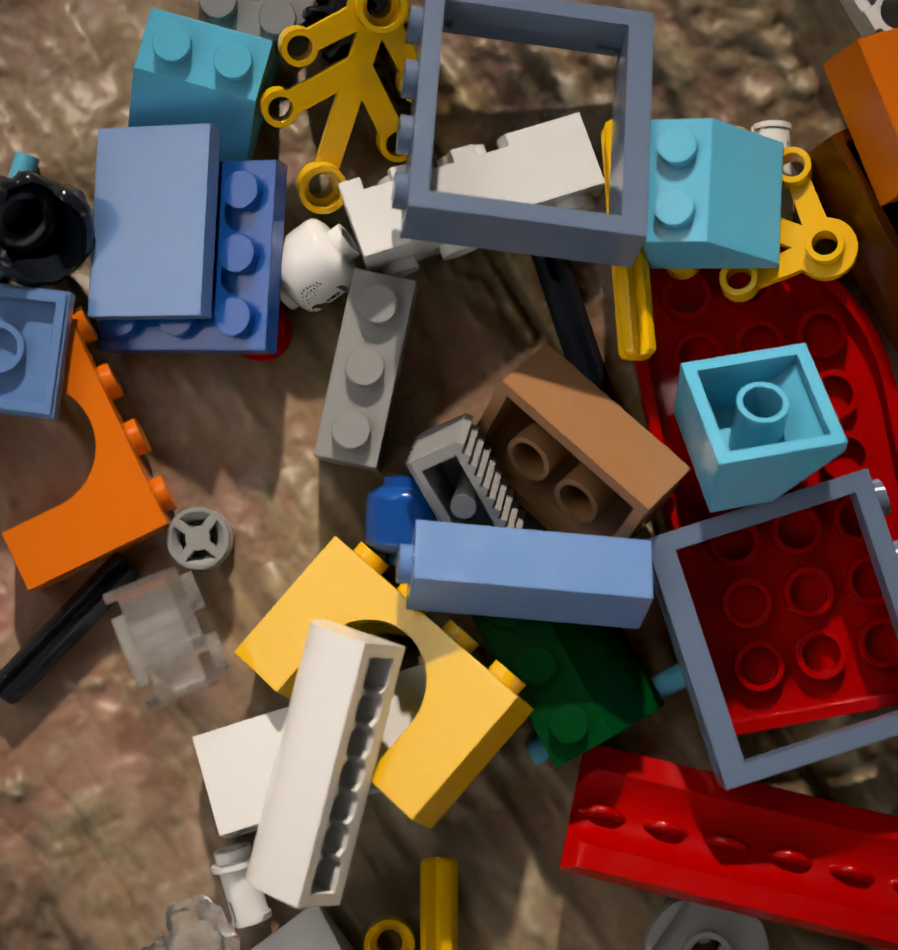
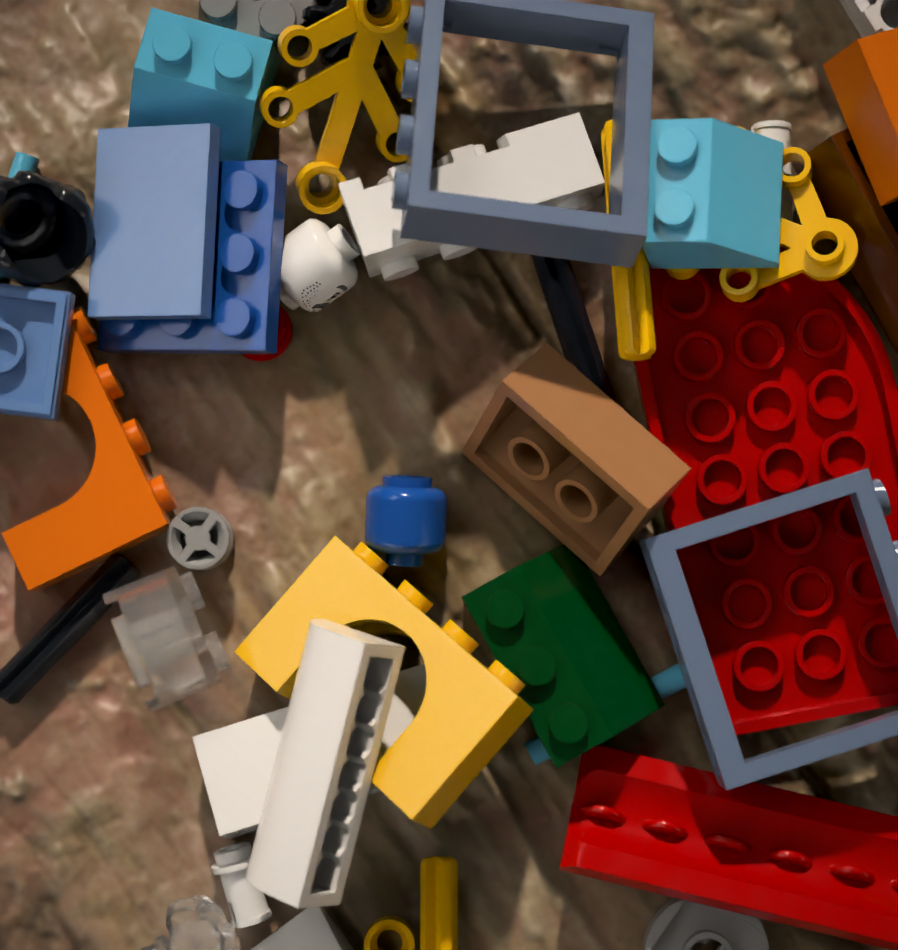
light grey brick [313,268,418,473] -> none
medium blue brick [396,519,653,629] -> none
light grey brick [405,413,526,529] -> none
medium azure slope [674,343,848,512] -> none

